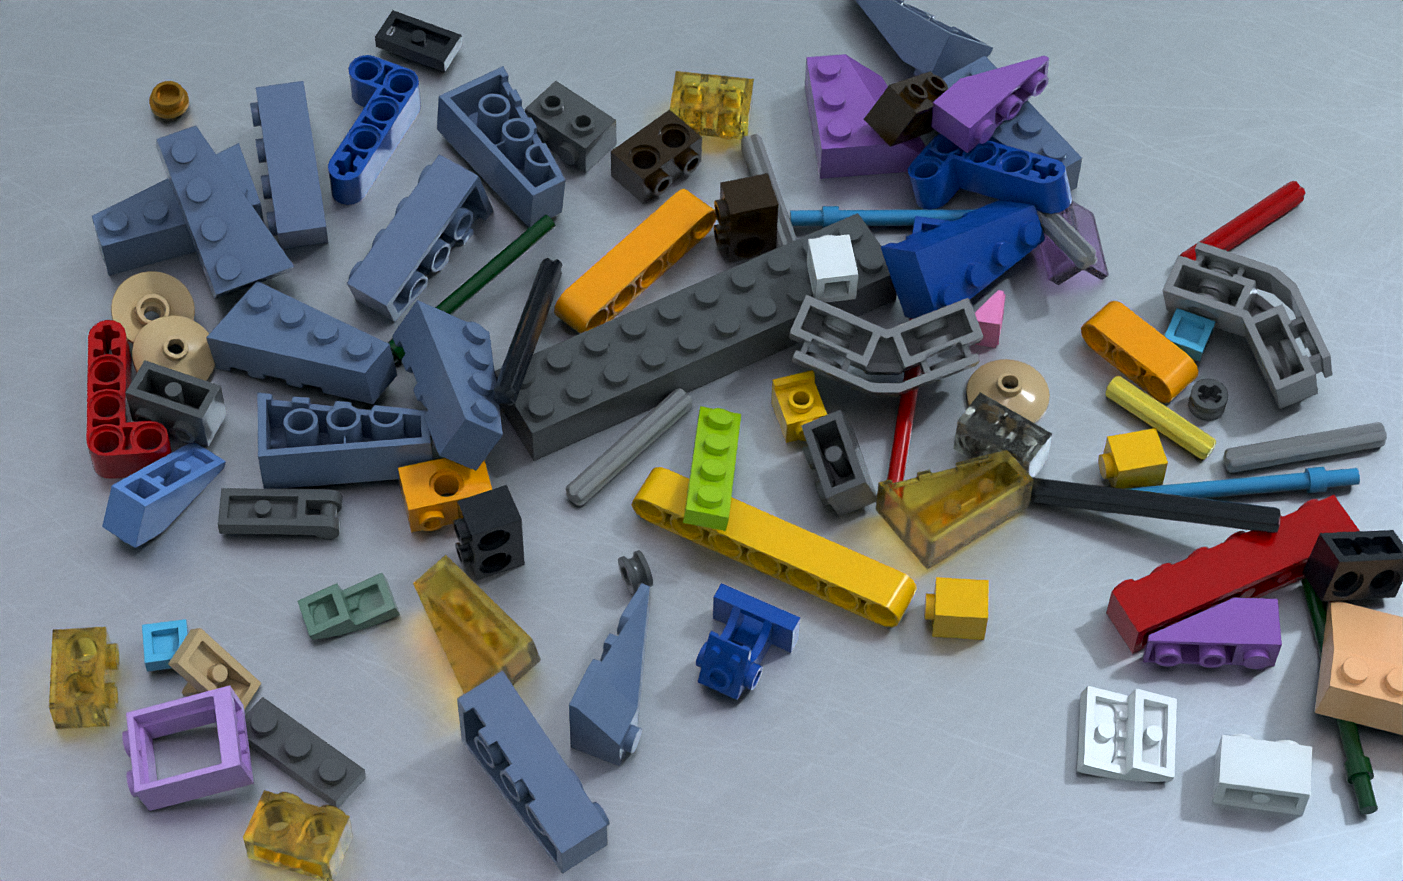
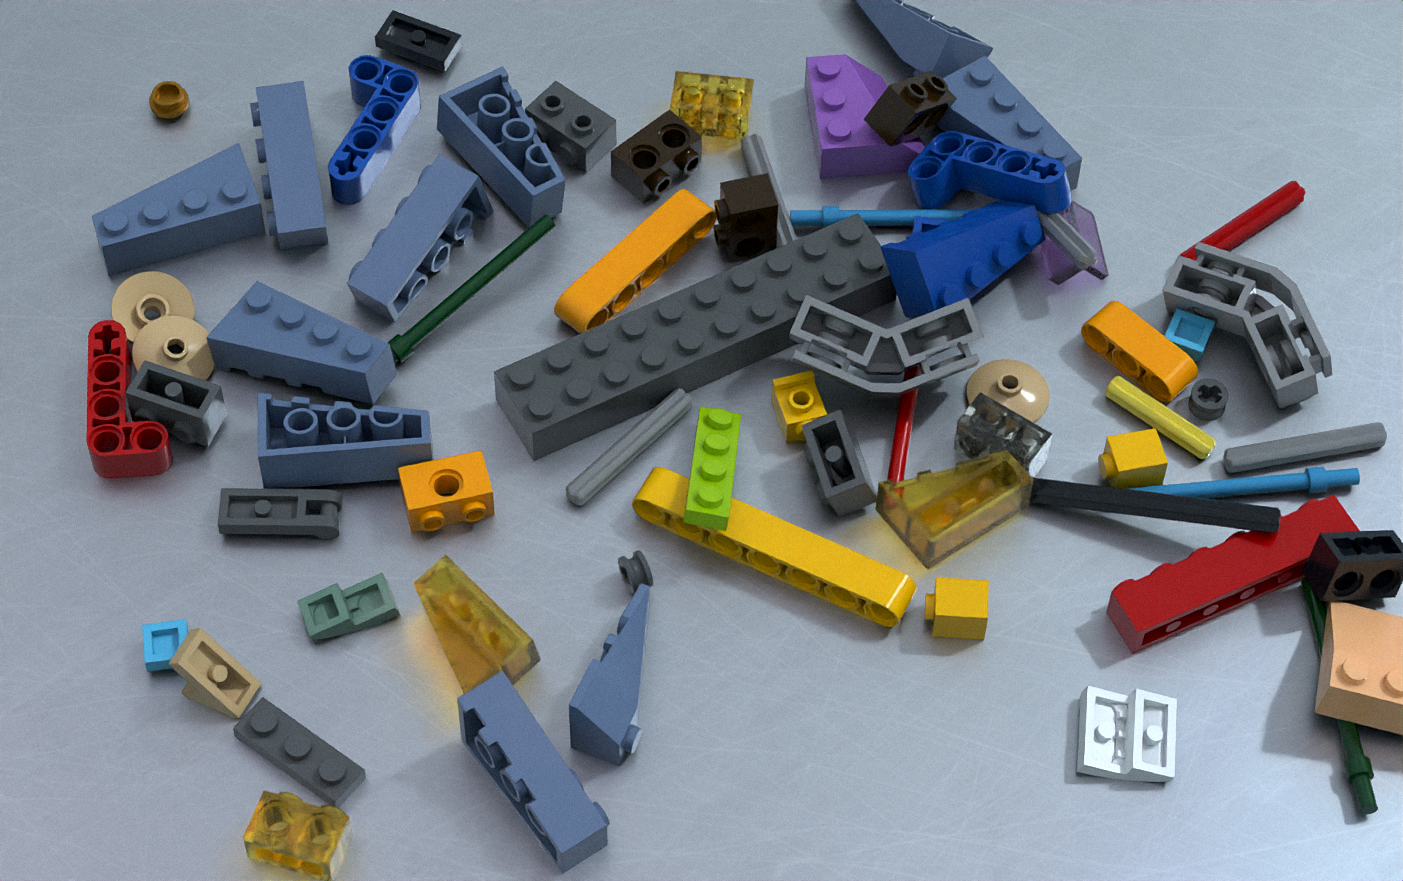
clear yellow brick [49,627,120,729] -> none
medium blue slope [102,442,226,548] -> none
lavender window [122,685,254,811] -> none
sand blue wedge [156,125,294,299] -> none
sand blue wedge [392,300,503,471] -> none
black brick [453,485,525,581] -> none
black axle [493,258,563,406] -> none
blue tile [696,583,800,700] -> none
white brick [807,234,858,303] -> none
medium lavender slope [932,55,1049,153] -> none
bright pink slope [974,290,1006,348] -> none
medium lavender slope [1143,598,1282,669] -> none
white brick [1212,734,1312,815] -> none

